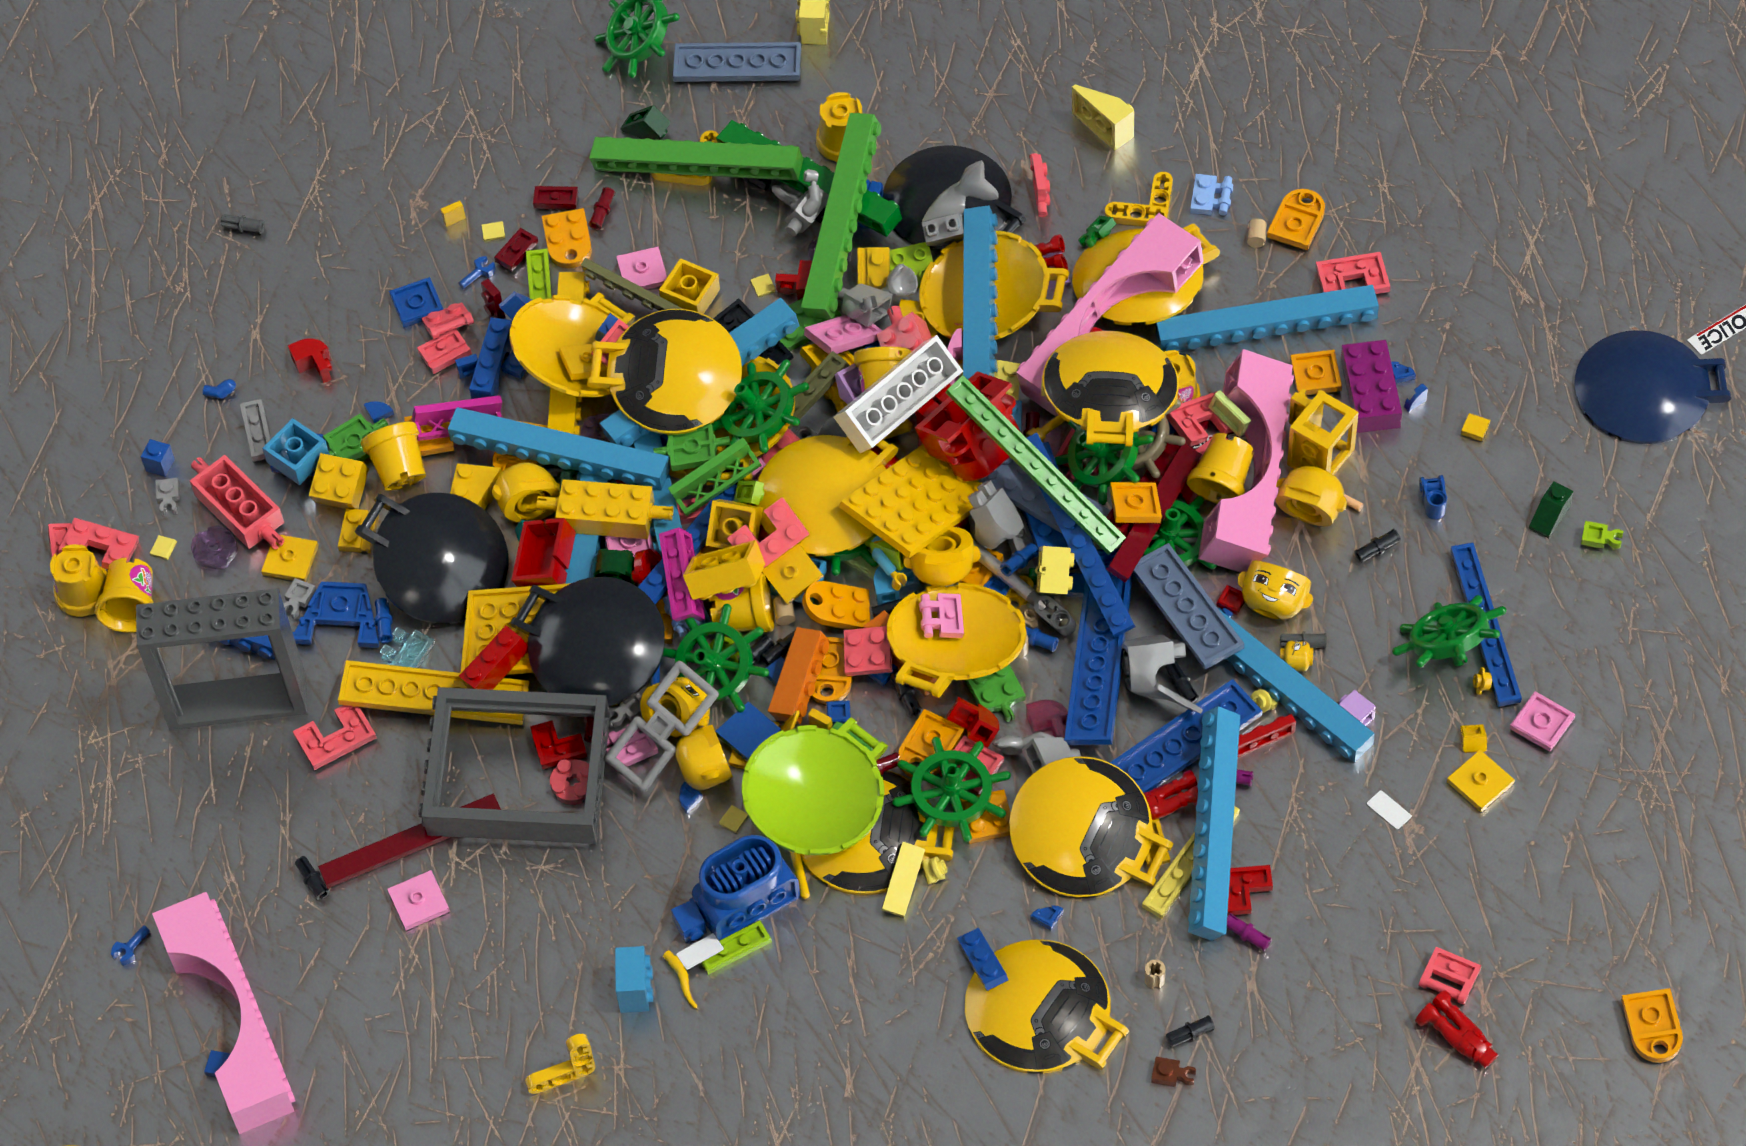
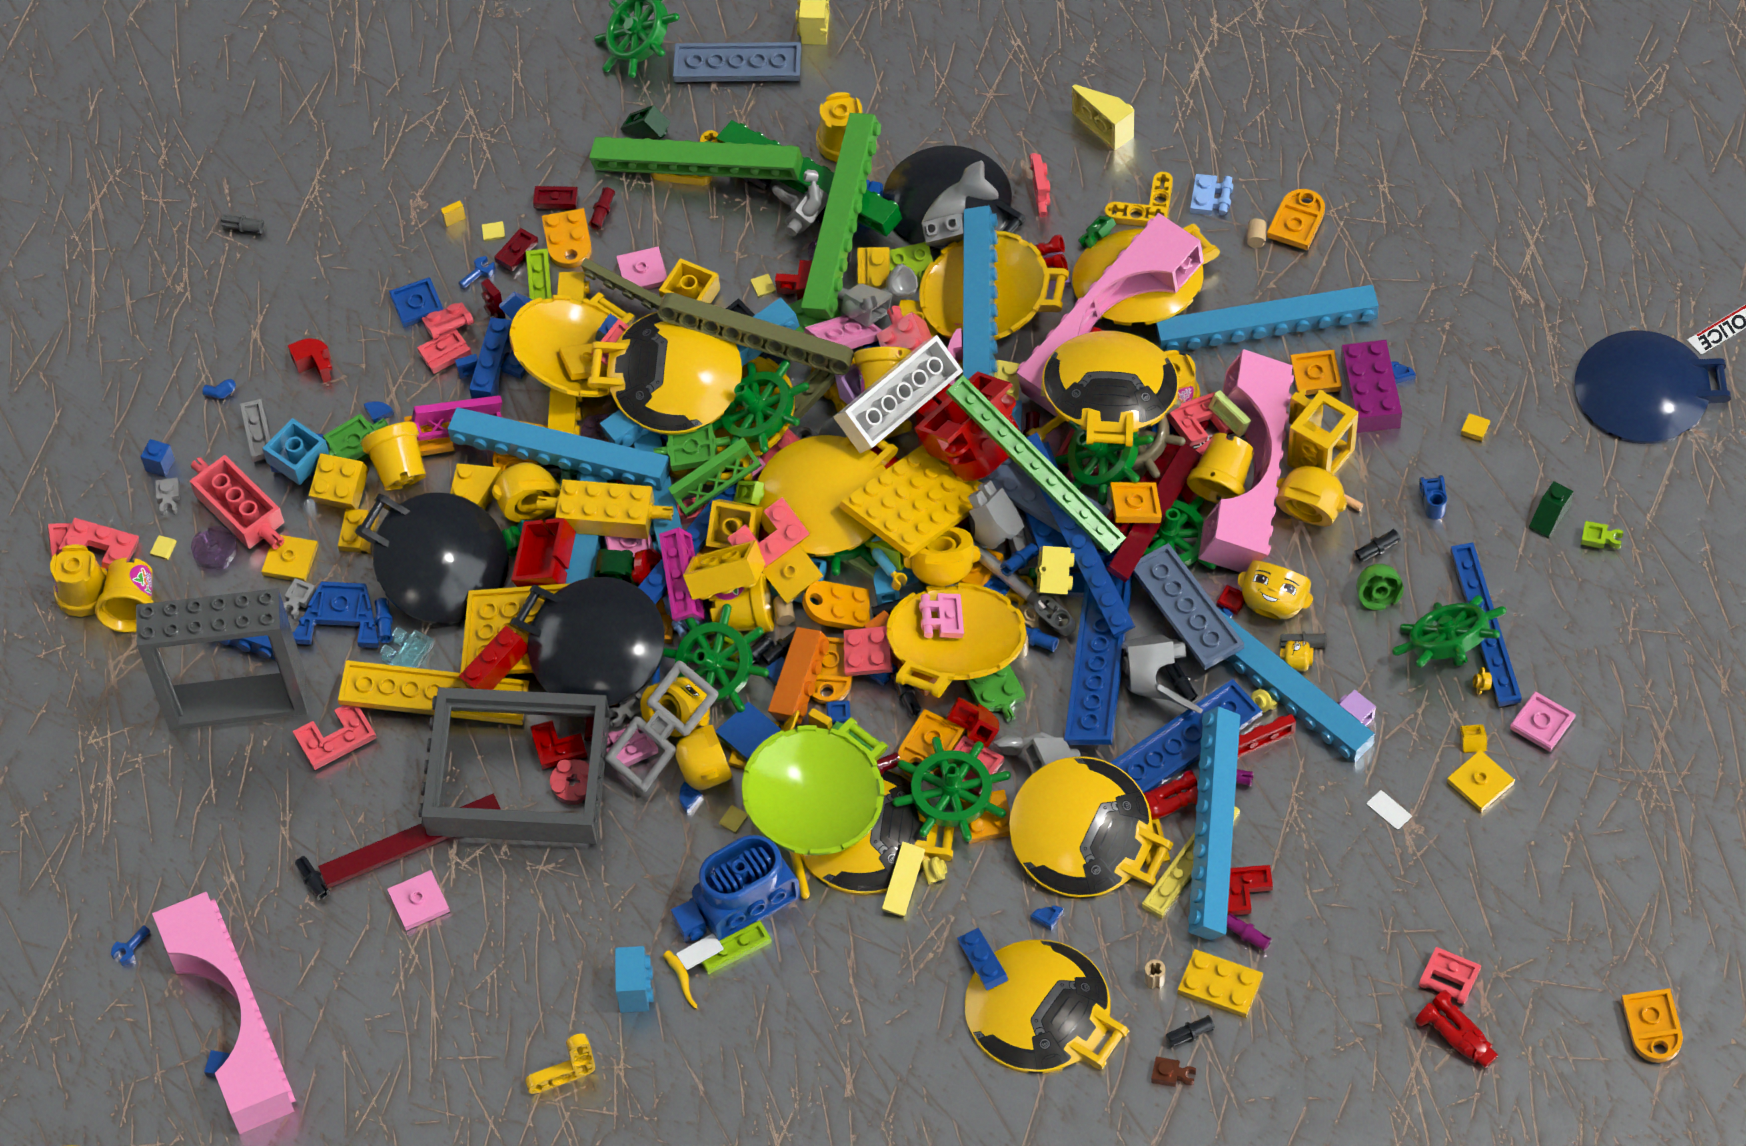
clear pink brick [1026,699,1068,738] -> none
coral plate [1316,252,1390,294] -> none
blue tile [1404,384,1428,412] -> none
none -> green piece [502,526,521,557]
none -> olive beam [658,292,854,375]
none -> yellow plate [1177,949,1263,1018]
none -> bright green cylinder [1356,564,1404,610]

